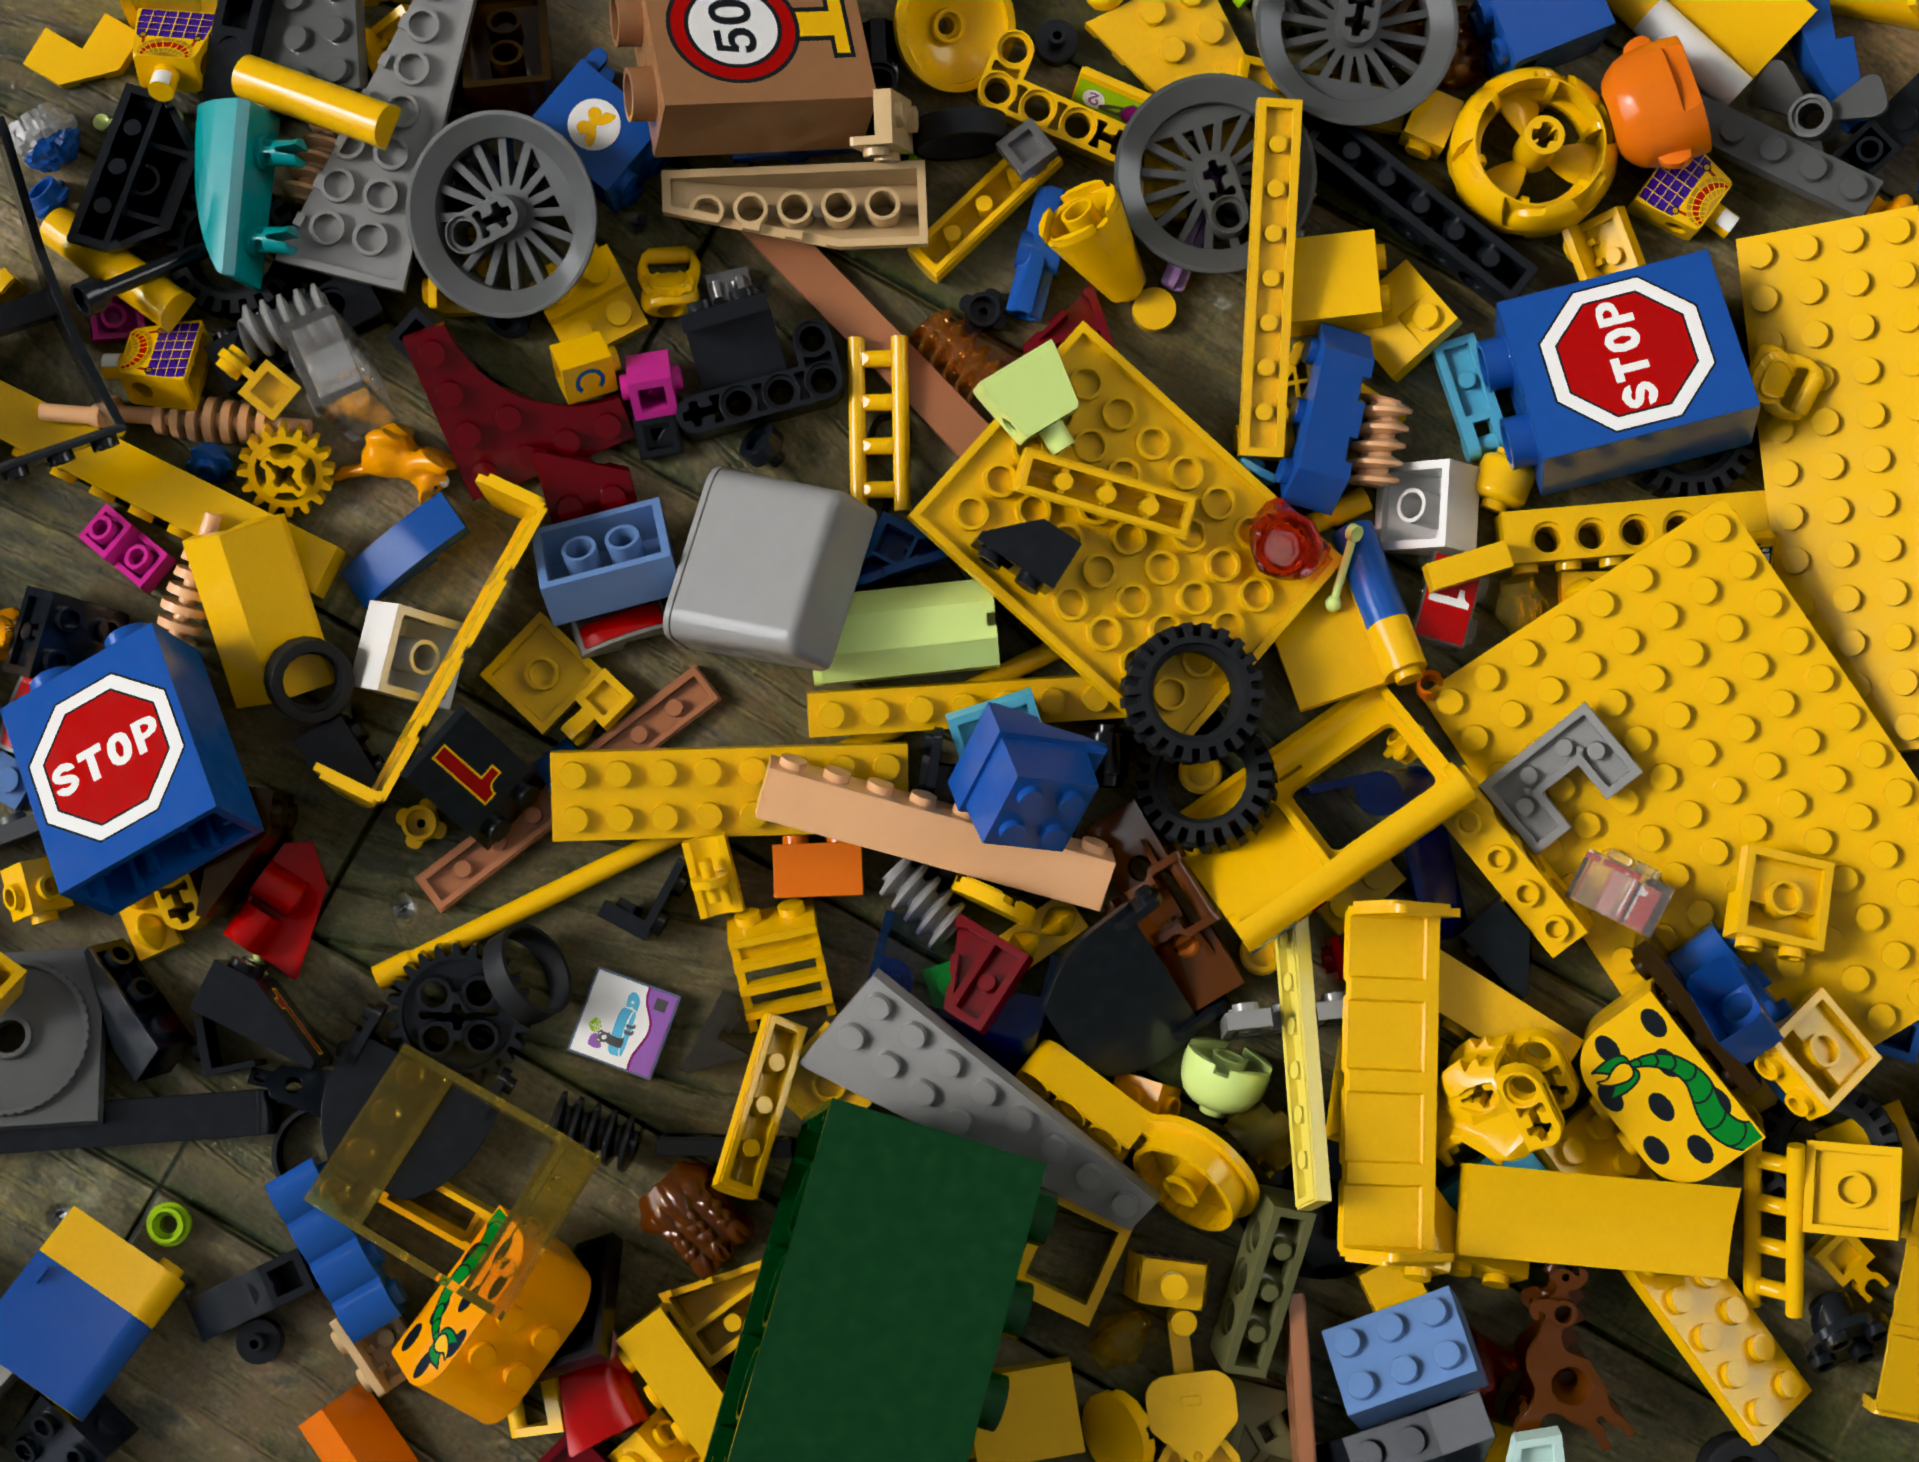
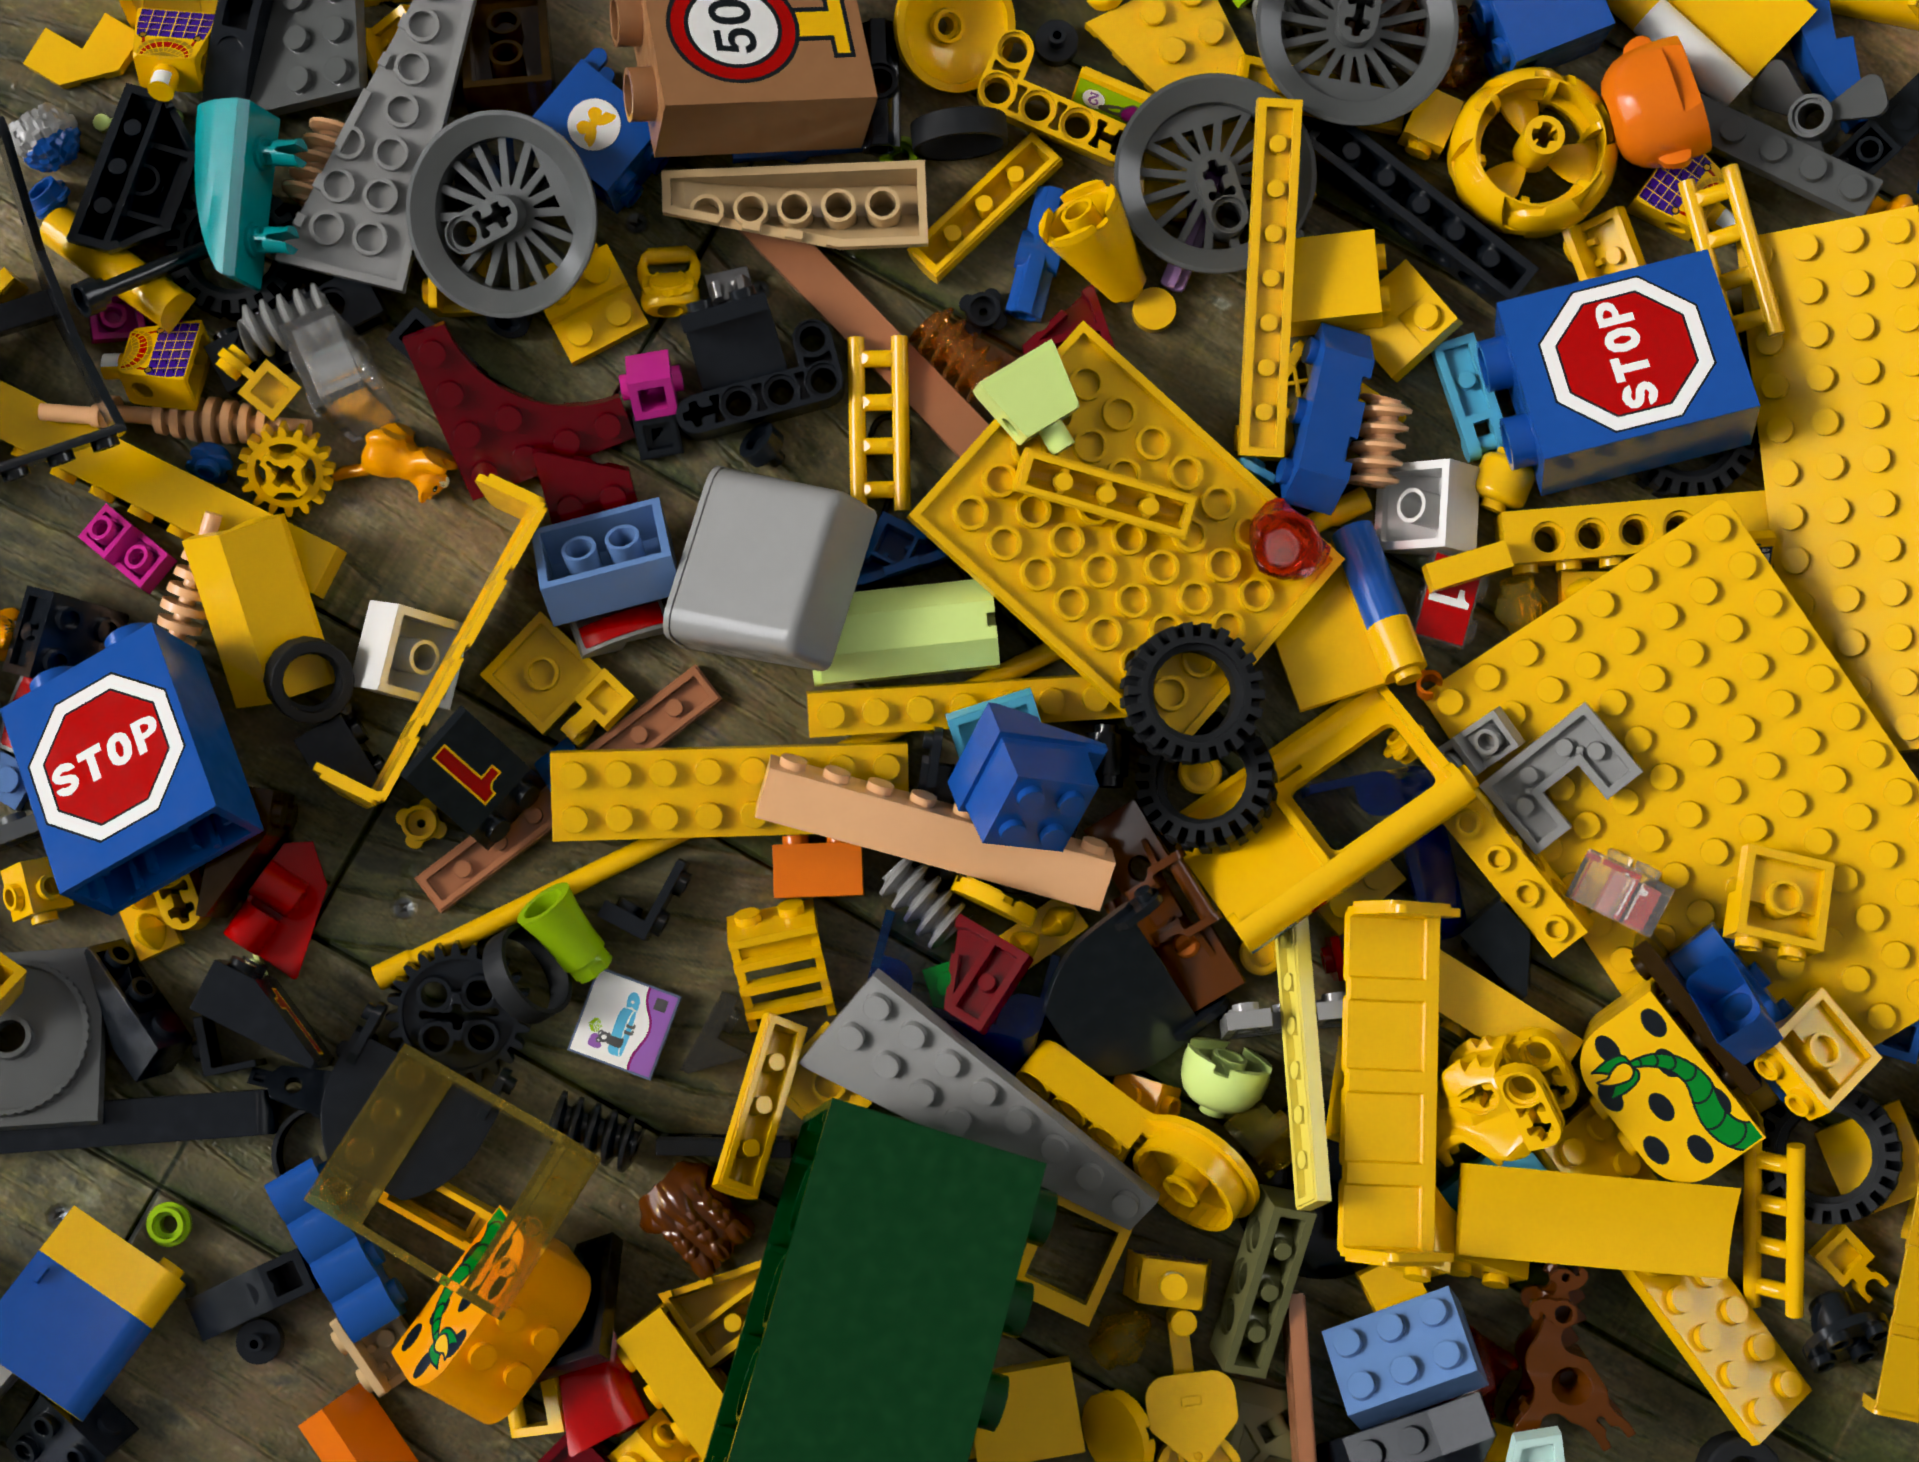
yellow brick [231,54,402,151] -> none
blue slope [340,491,471,609] -> none
yellow brick [549,331,622,405] -> none
yellow hips [681,832,745,920] -> none
tan bracket [849,88,919,163] -> none
black slope [970,519,1082,595] -> none
flat silver tile [996,117,1058,182] -> none
yellowish green hinge [1325,523,1364,612] -> none
yellow piece [1748,343,1825,420] -> none
yellow plate [1802,1140,1904,1241] -> none
none -> lime plant [517,882,612,984]
none -> light grey slope [1431,706,1526,779]
none -> yellow bar [1677,163,1785,346]

